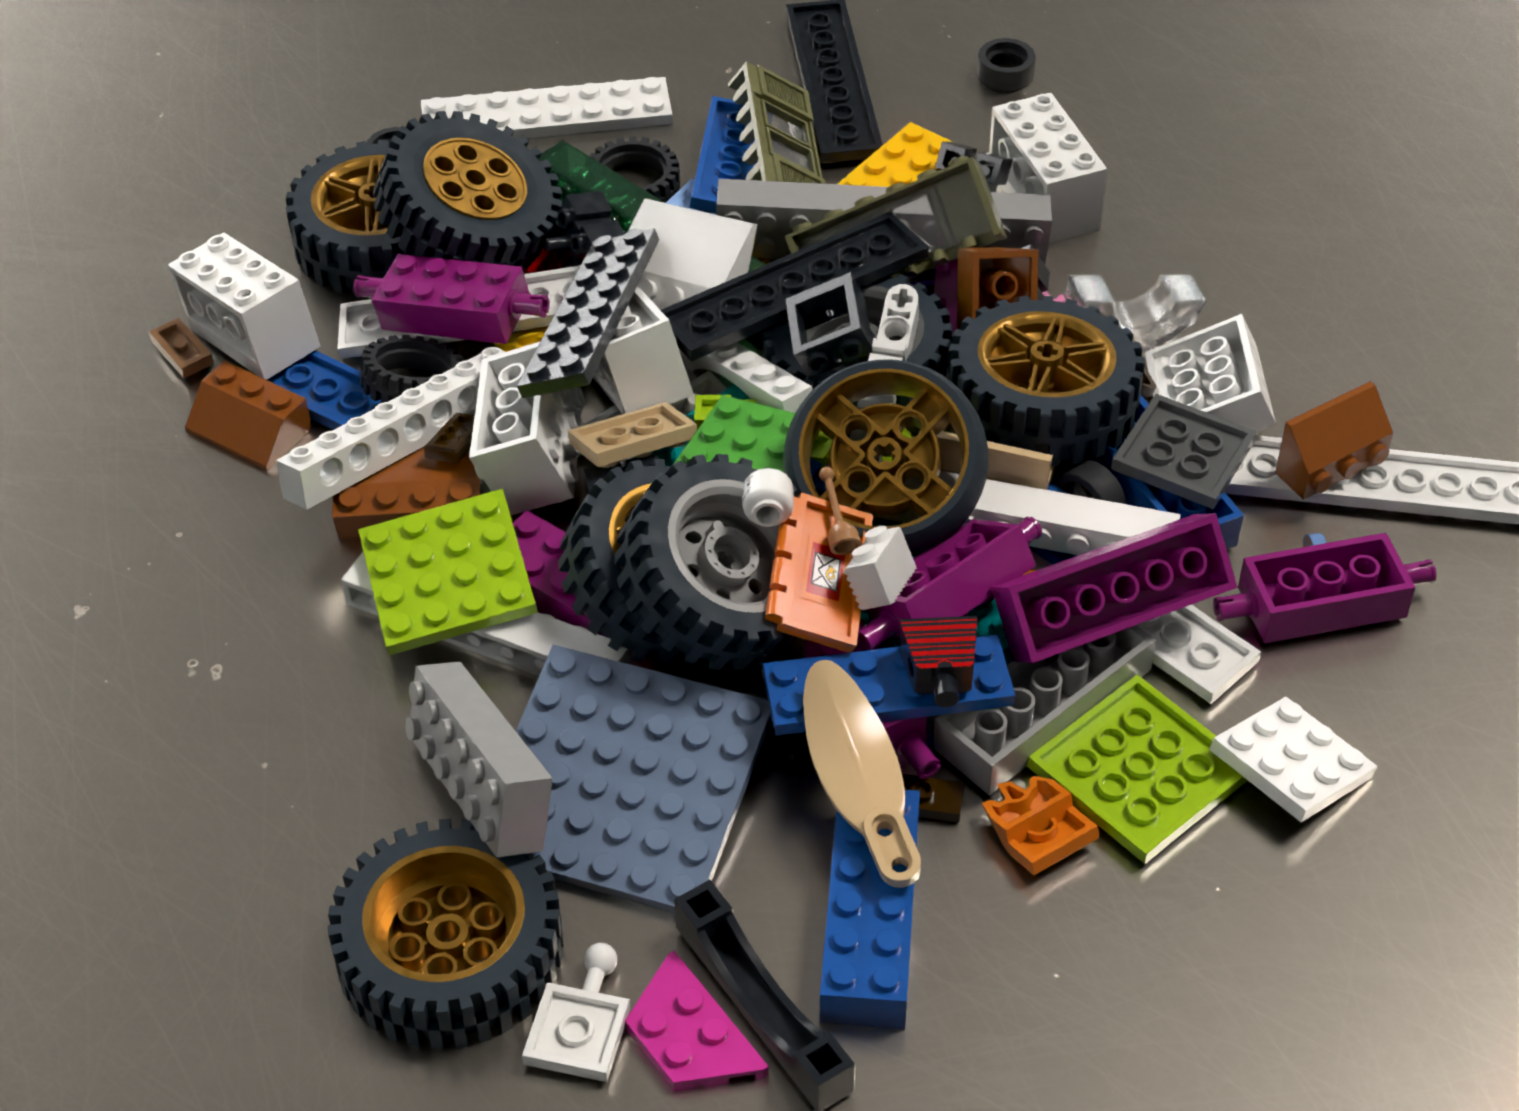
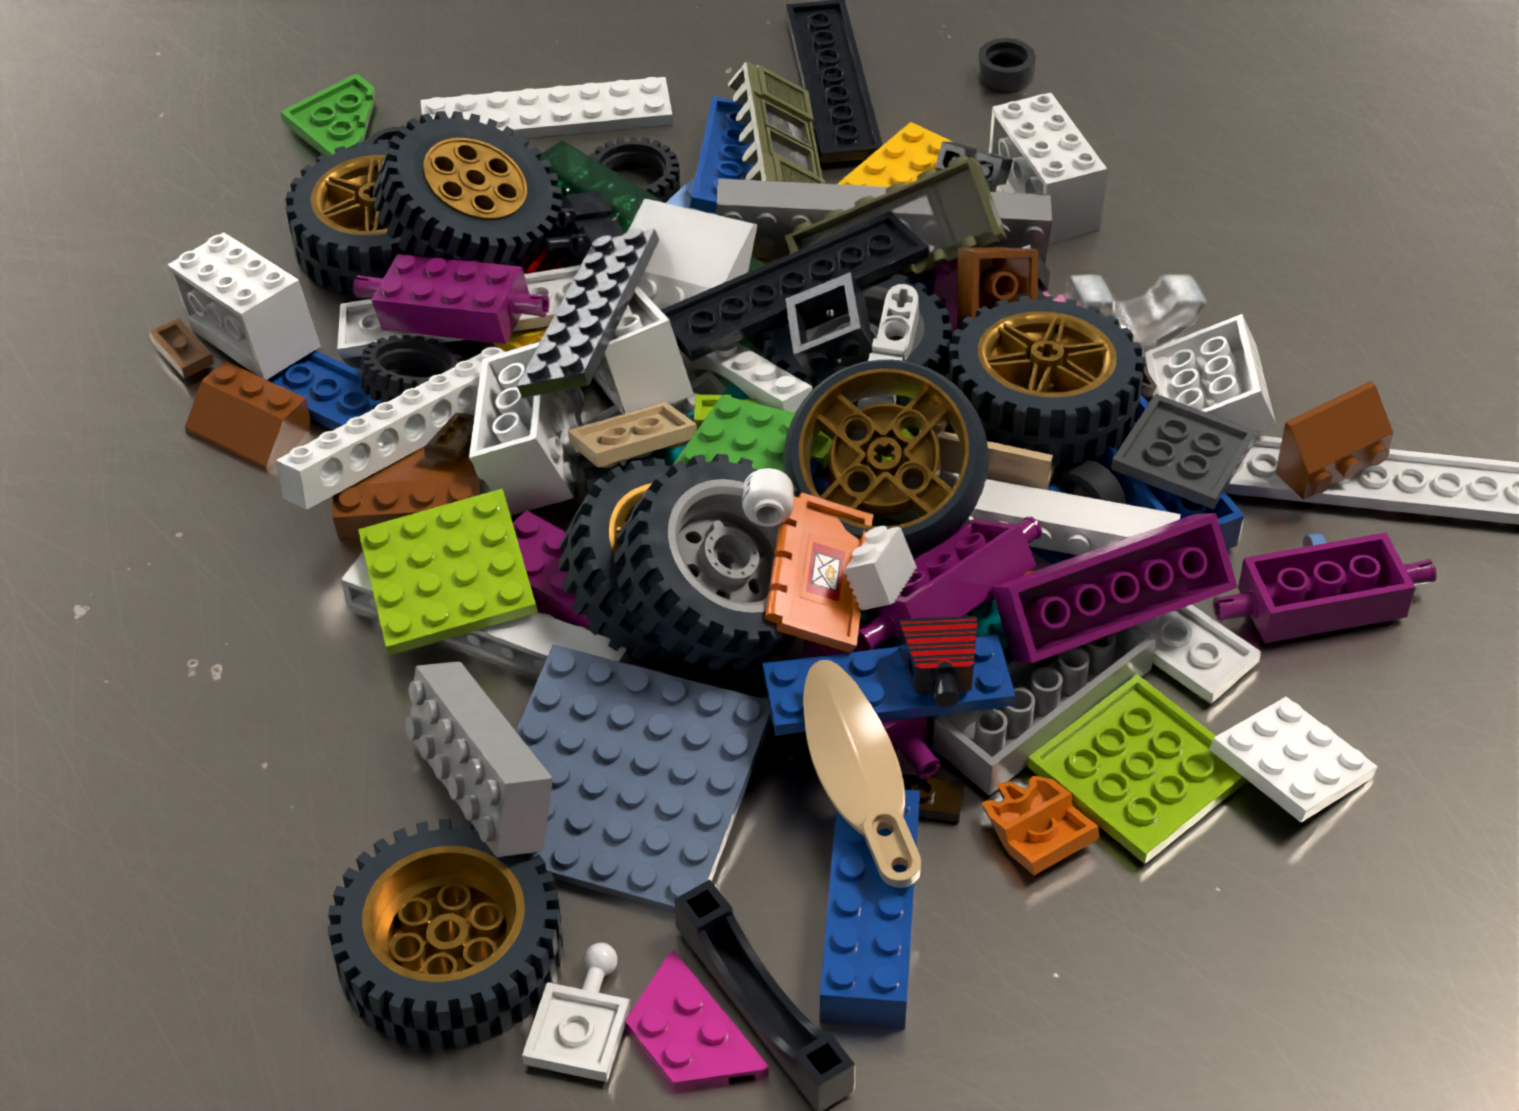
medium nougat hinge [819,467,861,555] -> none
none -> bright green plate [280,73,376,156]

